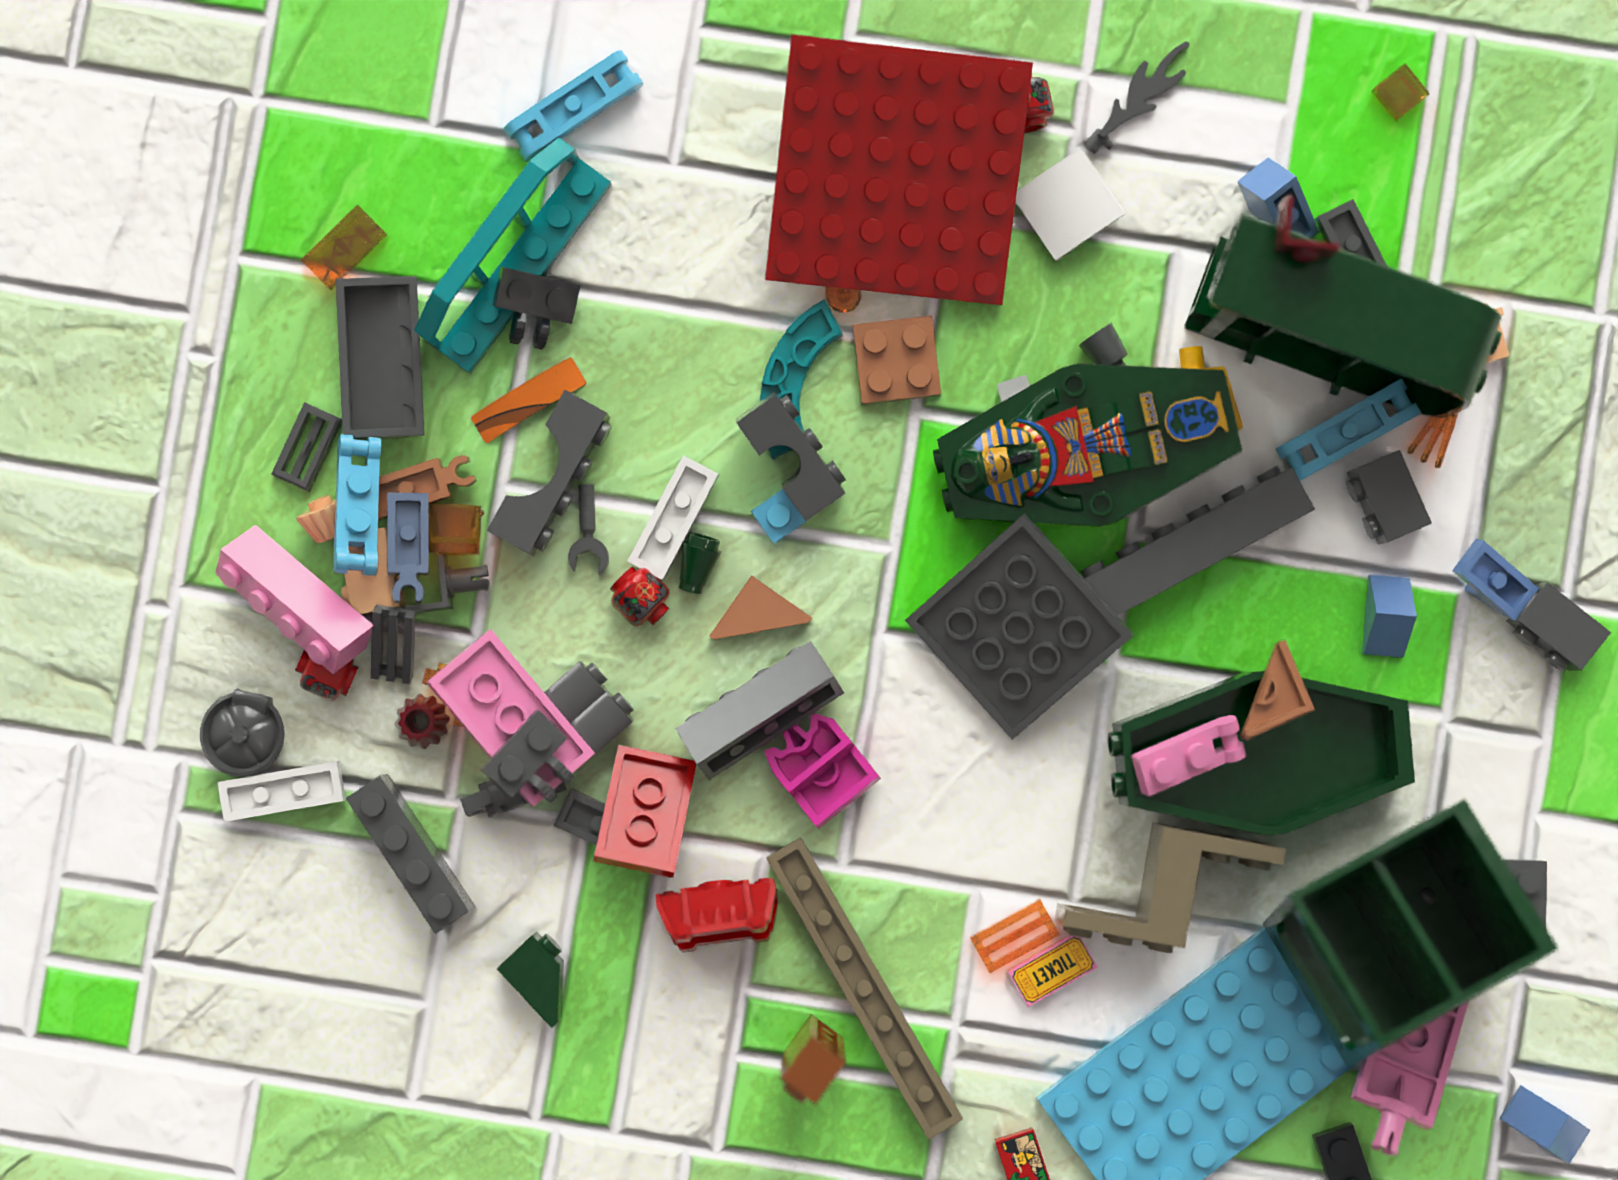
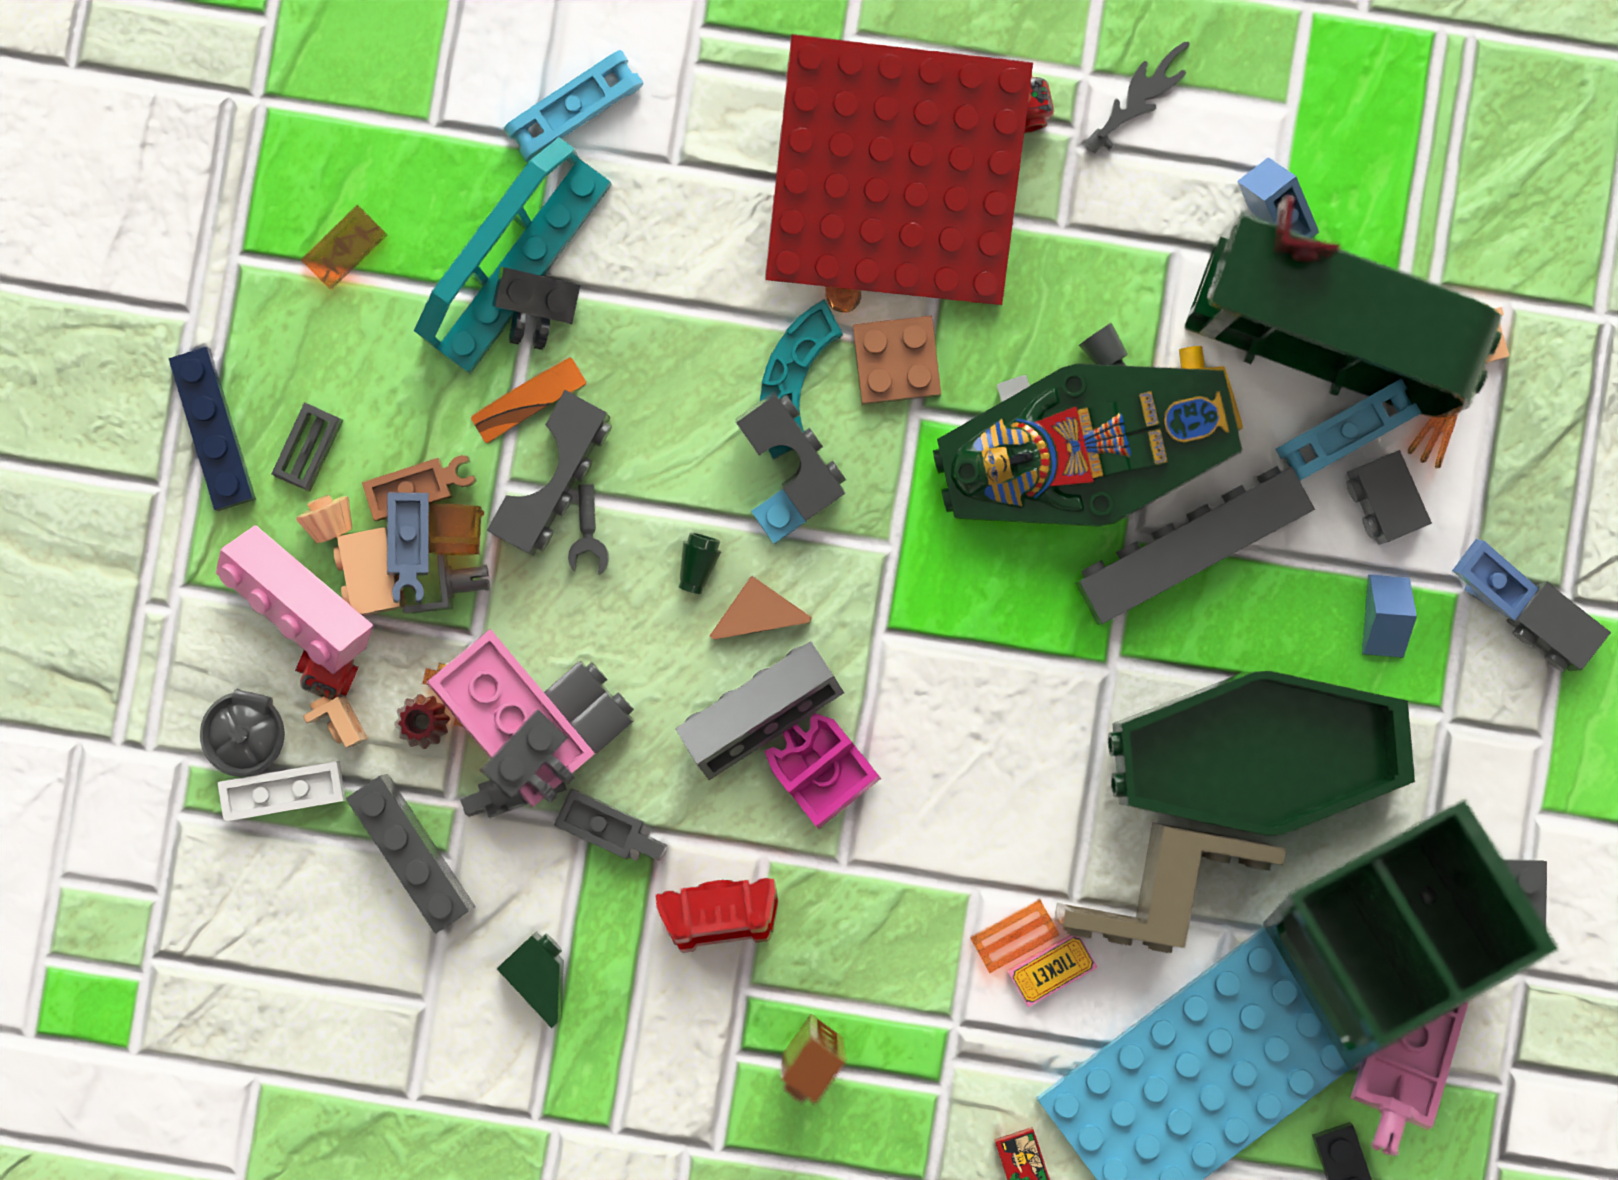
medium azure plate [333,434,381,576] -> none
dark grey slope [336,276,425,441] -> none
dark grey tile [371,605,416,684] -> none
plate [593,745,696,878] -> none
red head [610,567,670,626] -> none
white plate [627,456,719,581] -> none
dark tan plate [766,837,963,1140] -> none
dark grey plate [905,513,1134,740] -> none
white slope [1016,148,1126,261] -> none
bright pink plate [1131,715,1246,796] -> none
nougat tile [1241,640,1315,740] -> none
dark grey plate [1315,199,1387,266] -> none
clear orange tile [1372,63,1430,121] -> none
medium blue slope [1499,1085,1591,1164] -> none
none -> dark blue plate [168,347,256,511]
none -> light nougat bracket [303,696,368,748]

